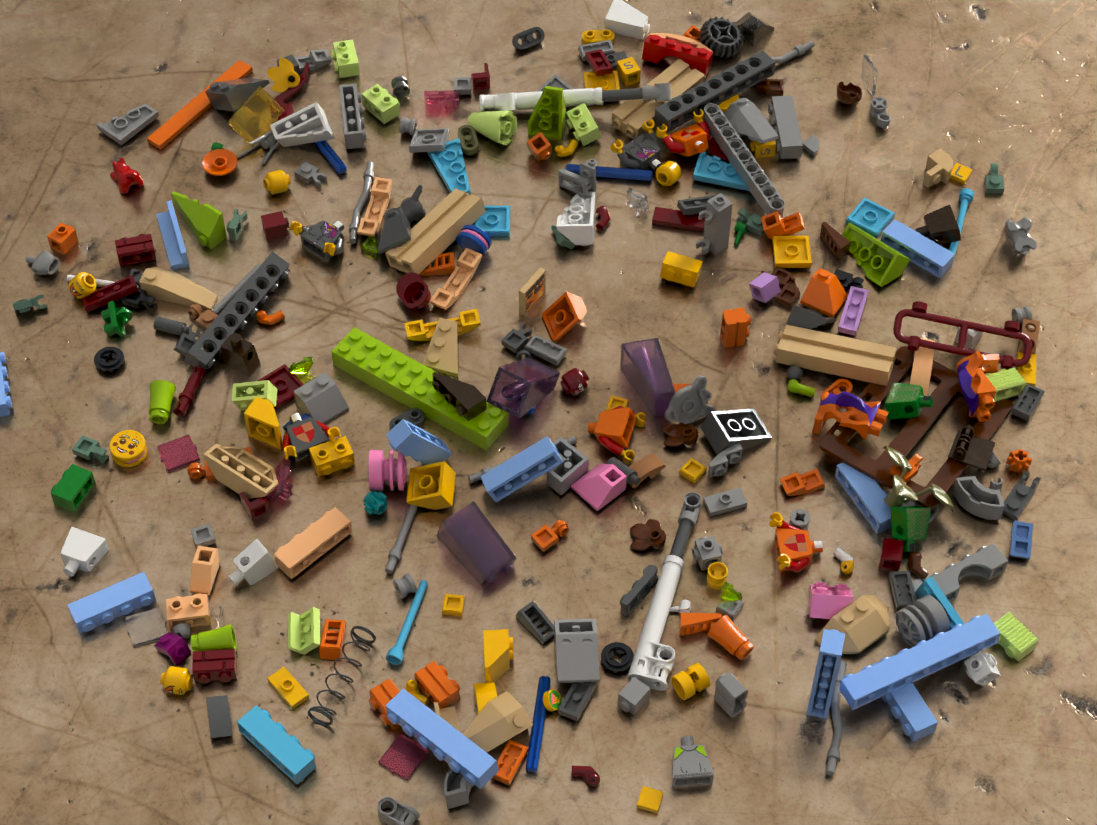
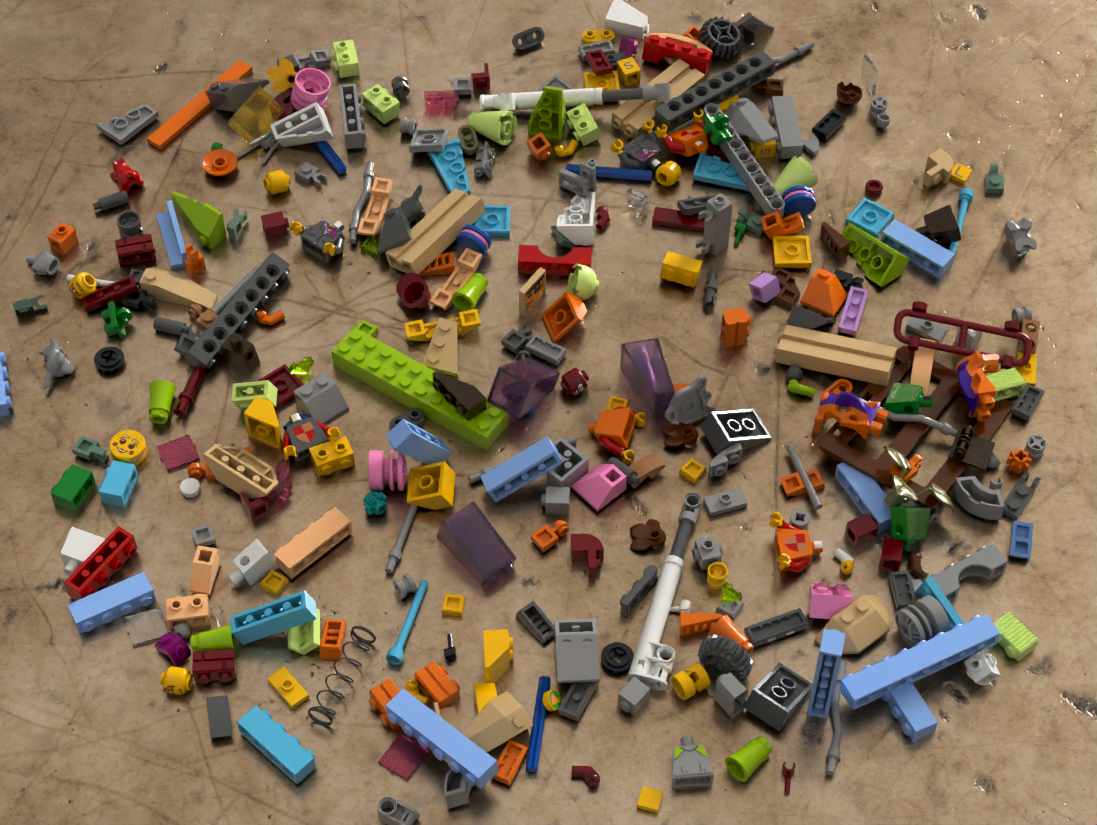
none -> light grey animal [39,338,74,389]
none -> red brick [64,526,137,601]
none -> dark grey cylinder [92,190,129,211]
none -> medium azure brick [98,460,138,507]
none -> dark grey wheel [117,211,144,238]
none -> white tile [180,478,201,498]
none -> orange plate [184,244,206,277]
none -> medium azure brick [230,590,317,645]
none -> yellow tile [260,569,289,597]
none -> bright pink wheel [290,68,331,111]
none -> lime tile [356,320,378,337]
none -> black hand [443,634,457,661]
none -> lime plant [452,273,488,311]
none -> light grey hinge [474,141,495,178]
none -> red arch [518,245,592,276]
none -> light grey brick [541,486,570,515]
none -> yellowish green cylinder [567,263,599,301]
none -> dark red brick [571,534,604,578]
none -> magenta bracket [619,37,639,58]
none -> dark grey gear [698,634,753,682]
none -> green hips [702,114,732,145]
none -> dark grey pin [703,272,719,308]
none -> lime plant [725,736,773,782]
none -> dark grey plate [744,608,809,647]
none -> dark grey slope [744,662,812,731]
none -> yellowish green cone [773,156,818,197]
none -> blue head [782,186,816,216]
none -> dark red hand [782,762,795,793]
none -> light grey bar [786,444,822,510]
none -> black plate [812,109,846,140]
none -> dark red brick [845,513,878,548]
none -> light grey bar [860,398,958,437]
none -> dark red tile [865,180,883,197]
none -> light grey plate [906,317,948,343]
none -> light grey wheel [1025,435,1047,459]

